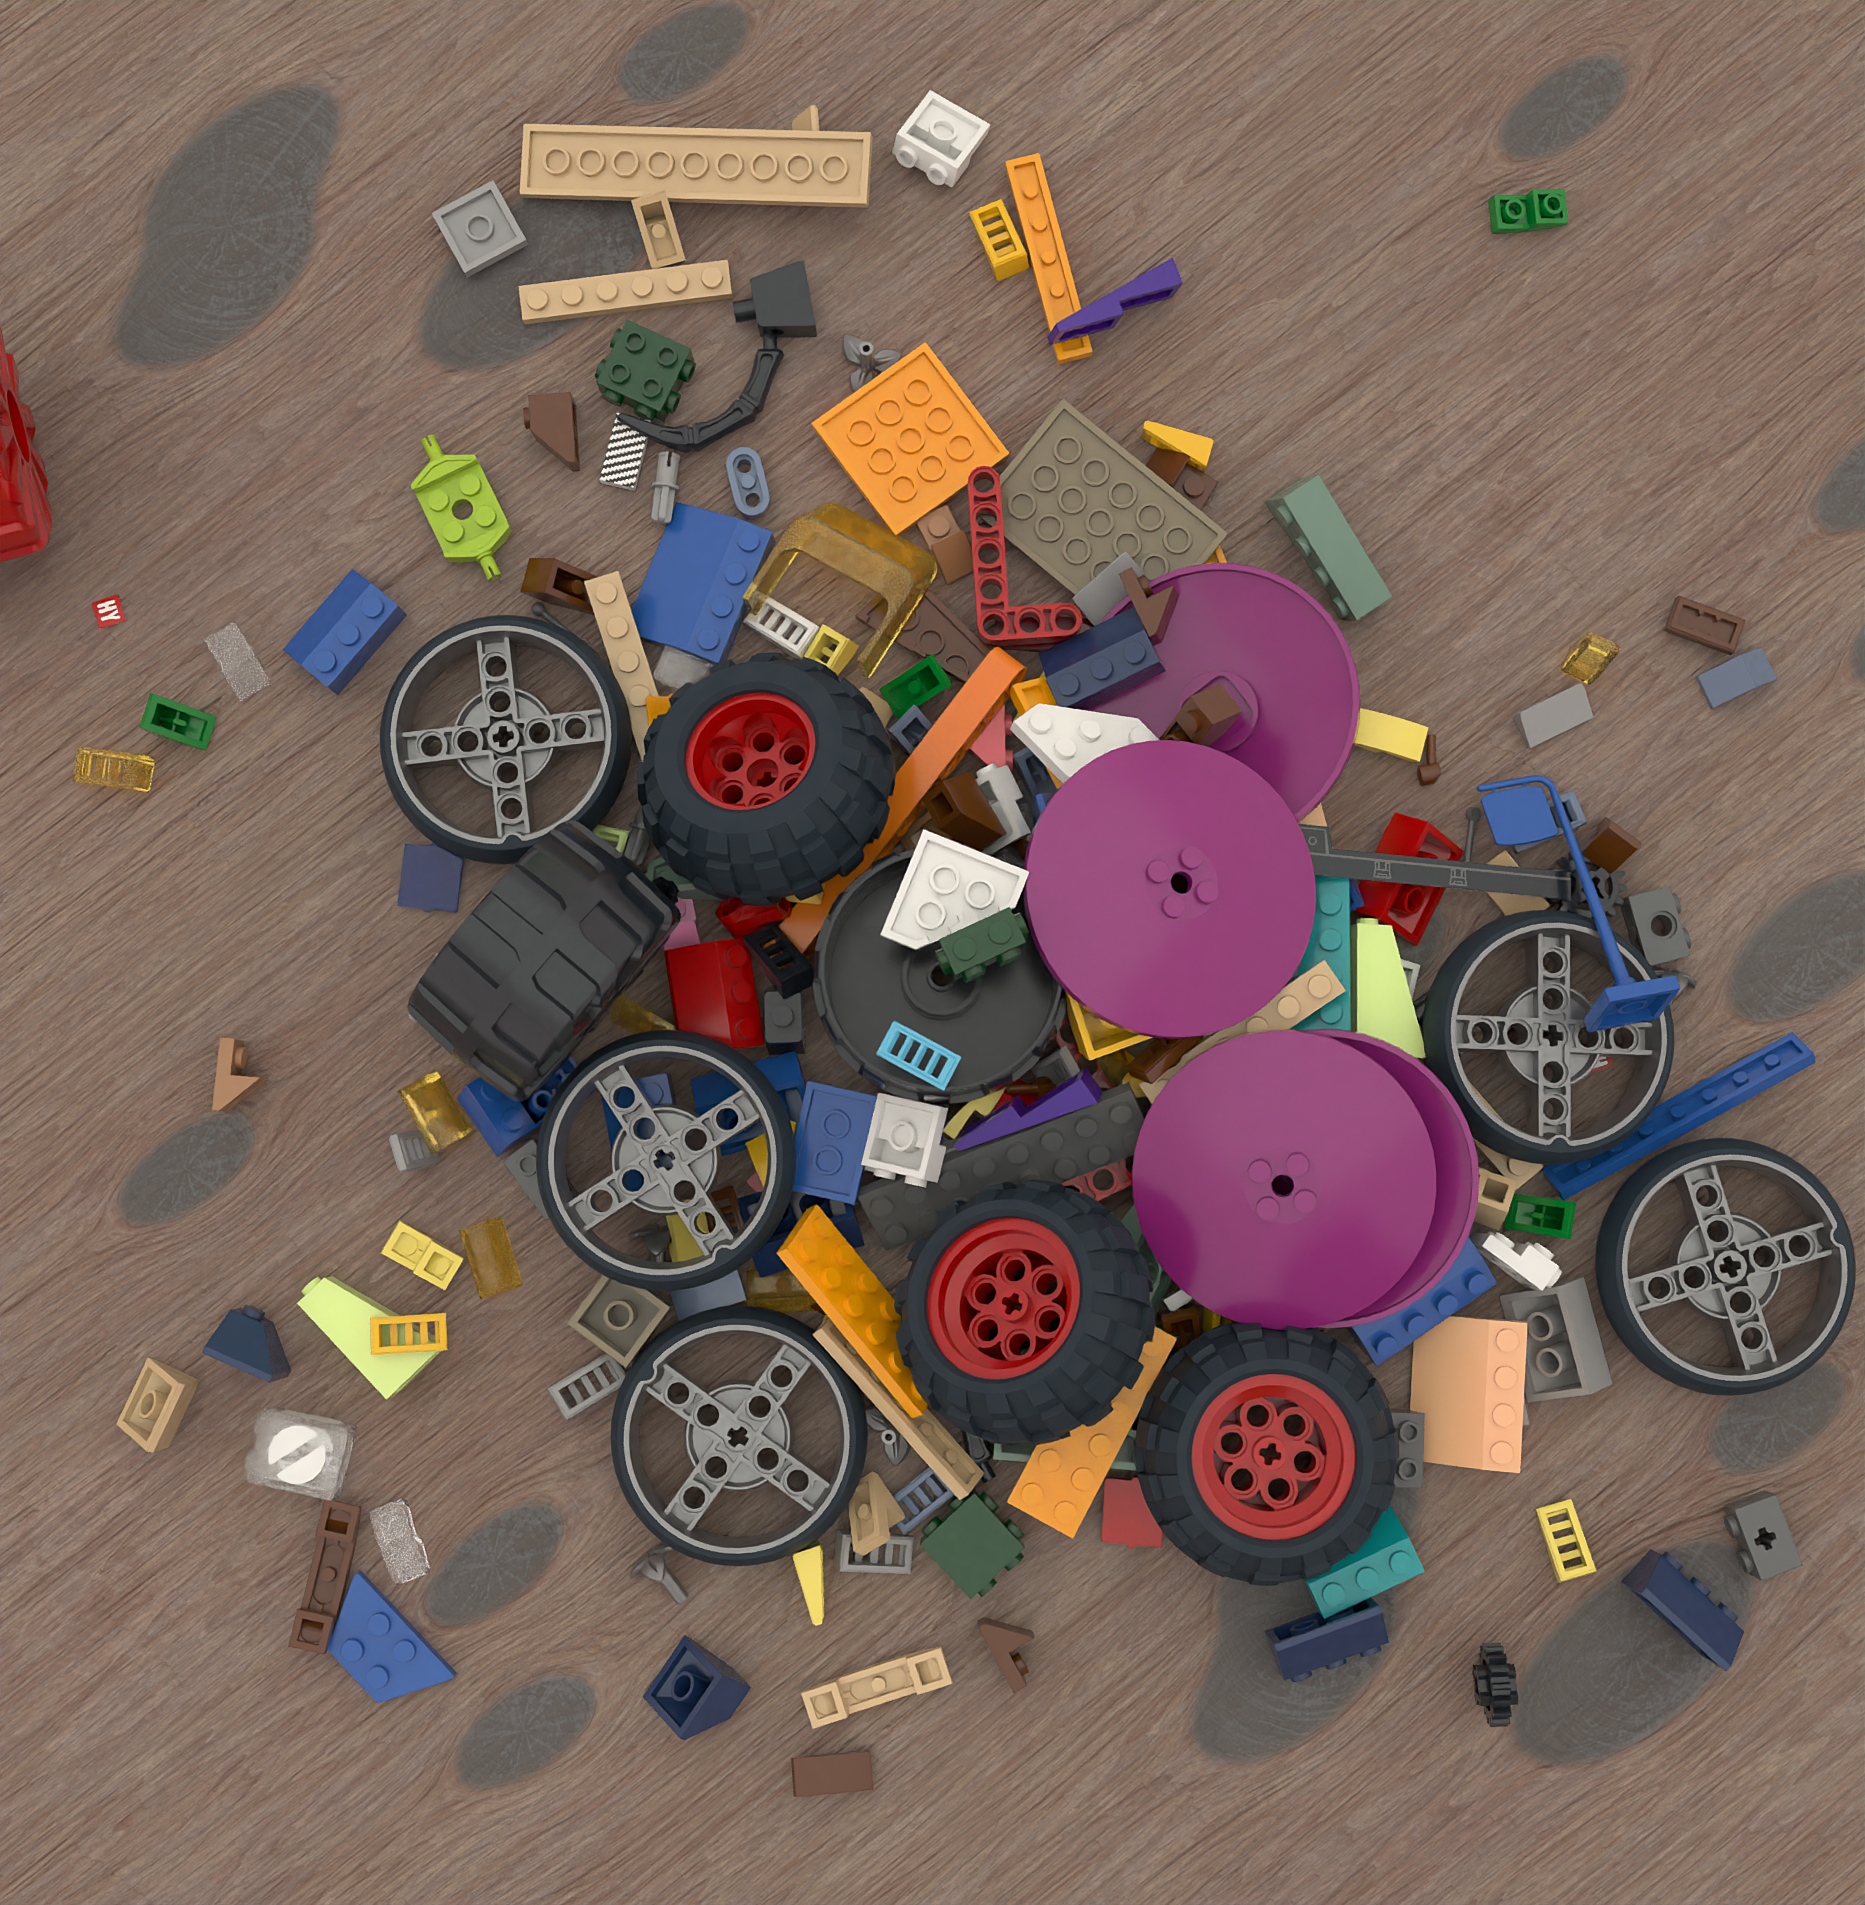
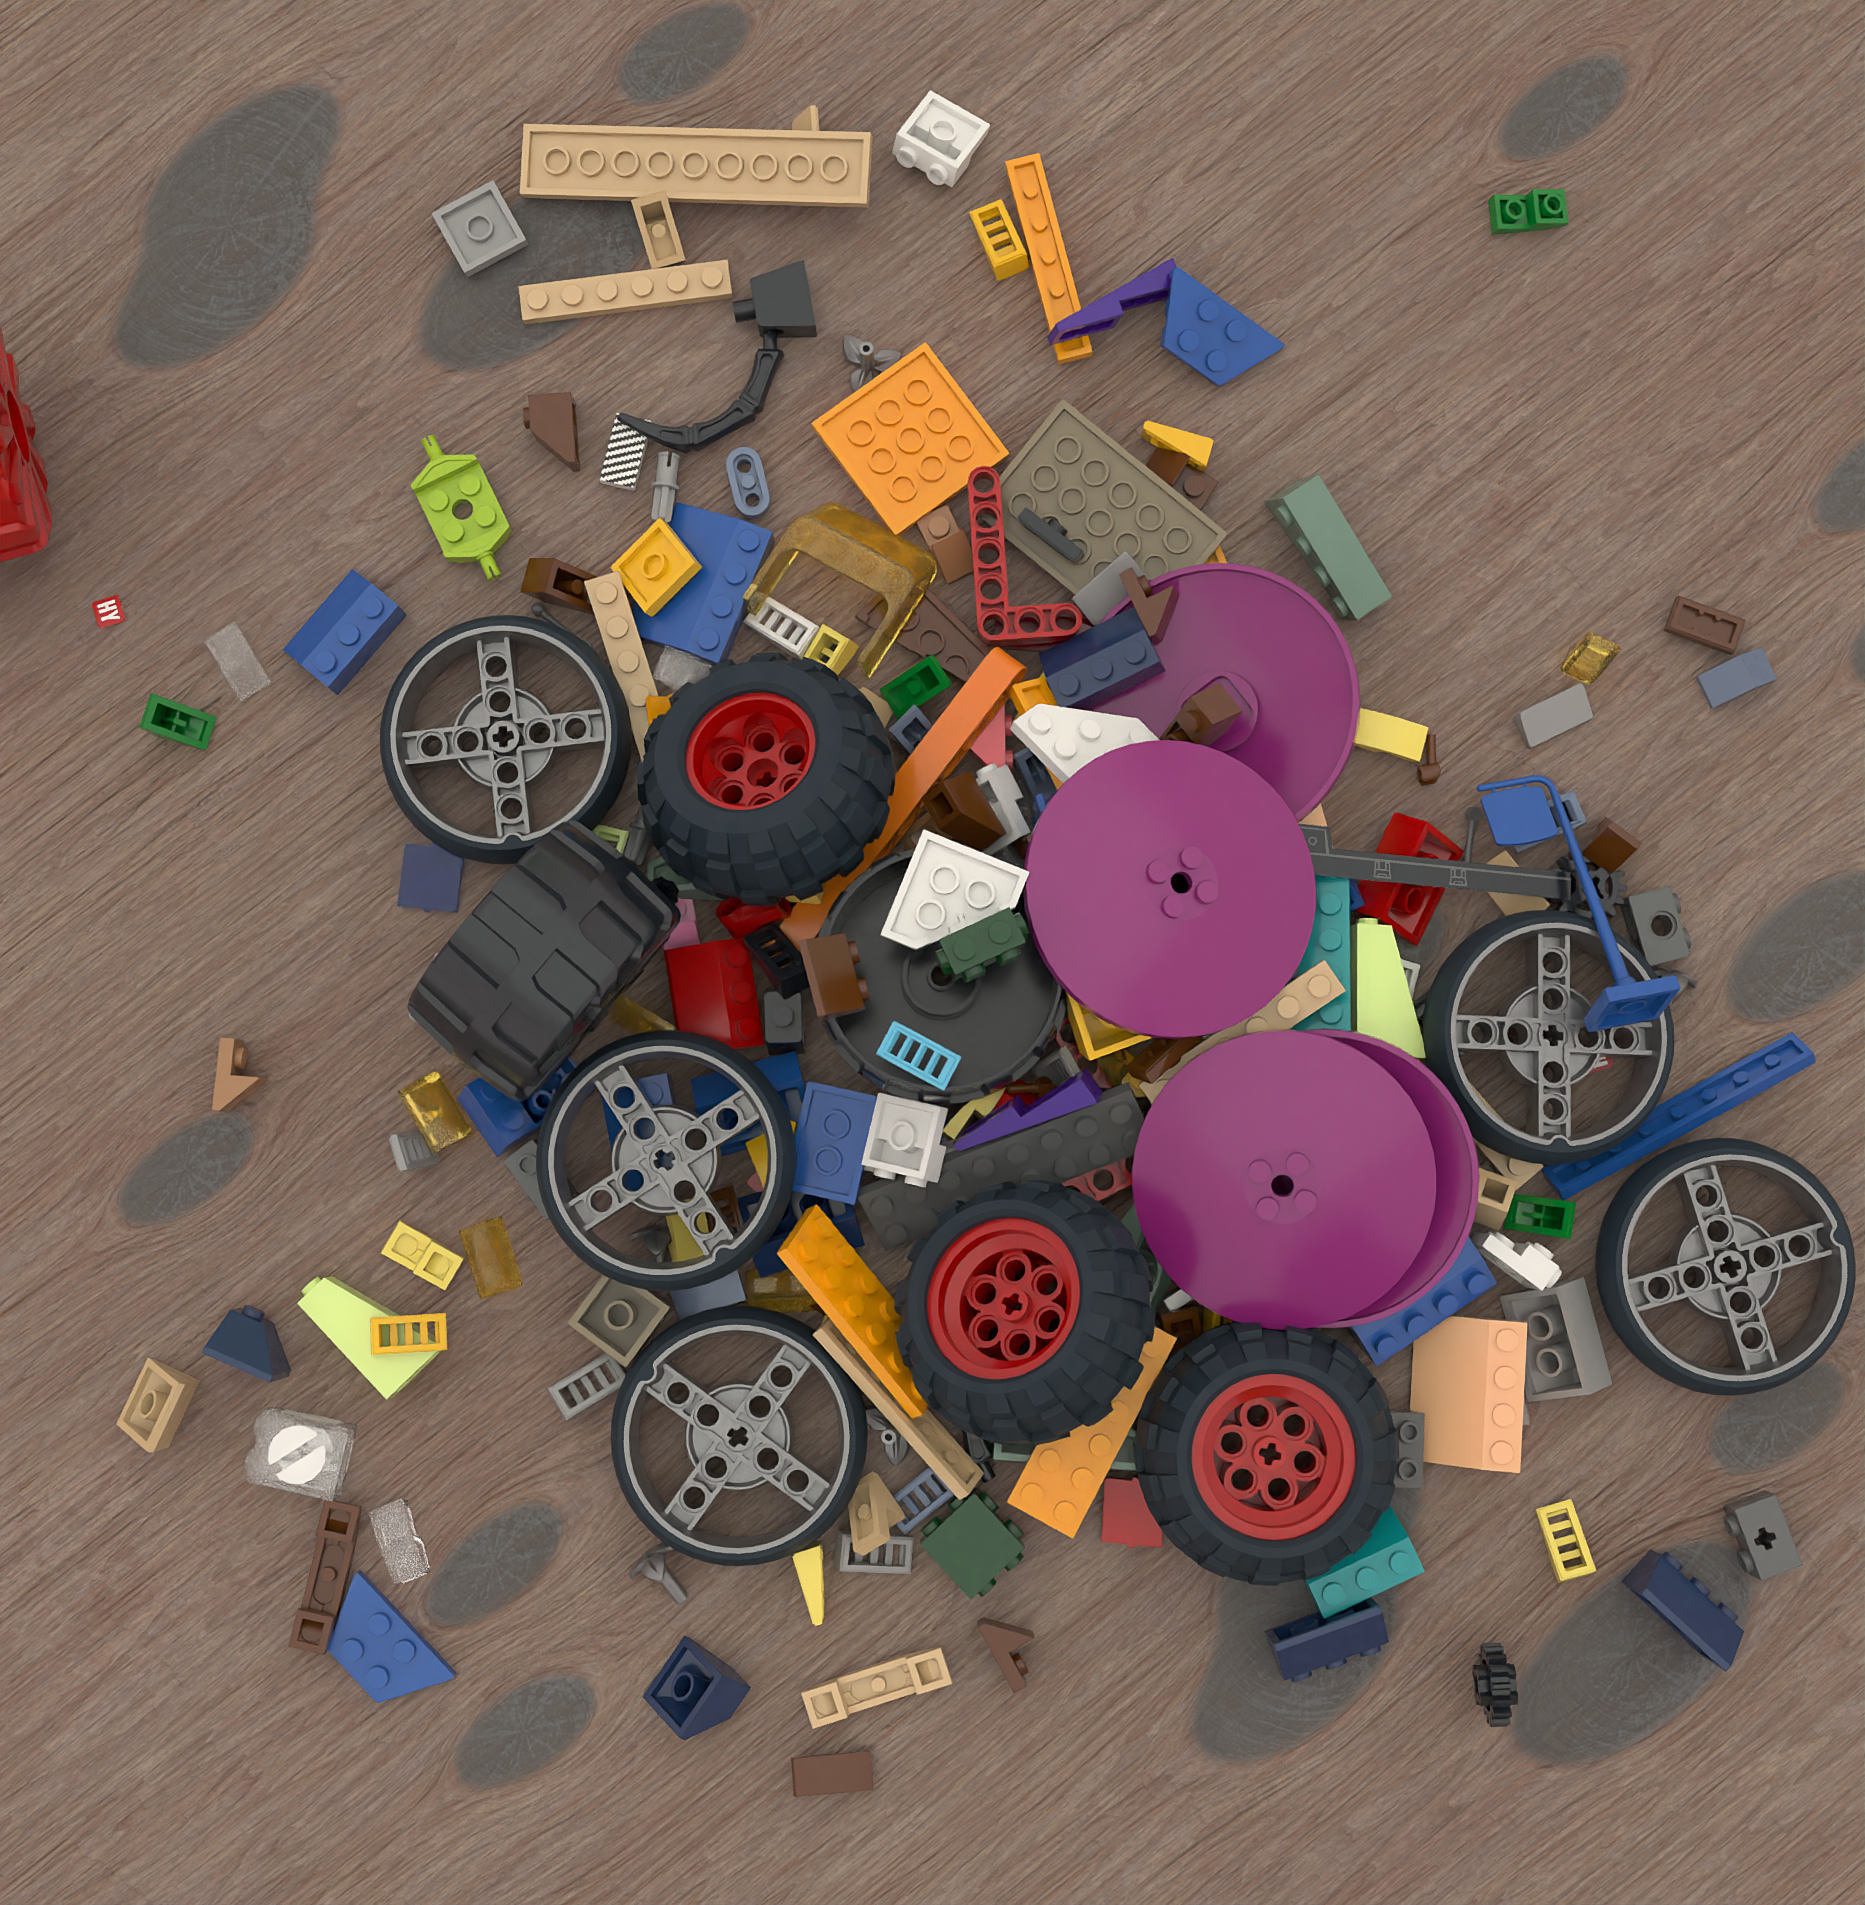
clear yellow slope [72,747,155,793] -> none
dark green brick [595,320,696,422] -> none
none -> yellow plate [610,518,702,617]
none -> reddish brown slope [798,933,870,1021]
none -> black plate [1018,507,1084,564]
none -> blue wing [1160,266,1285,386]

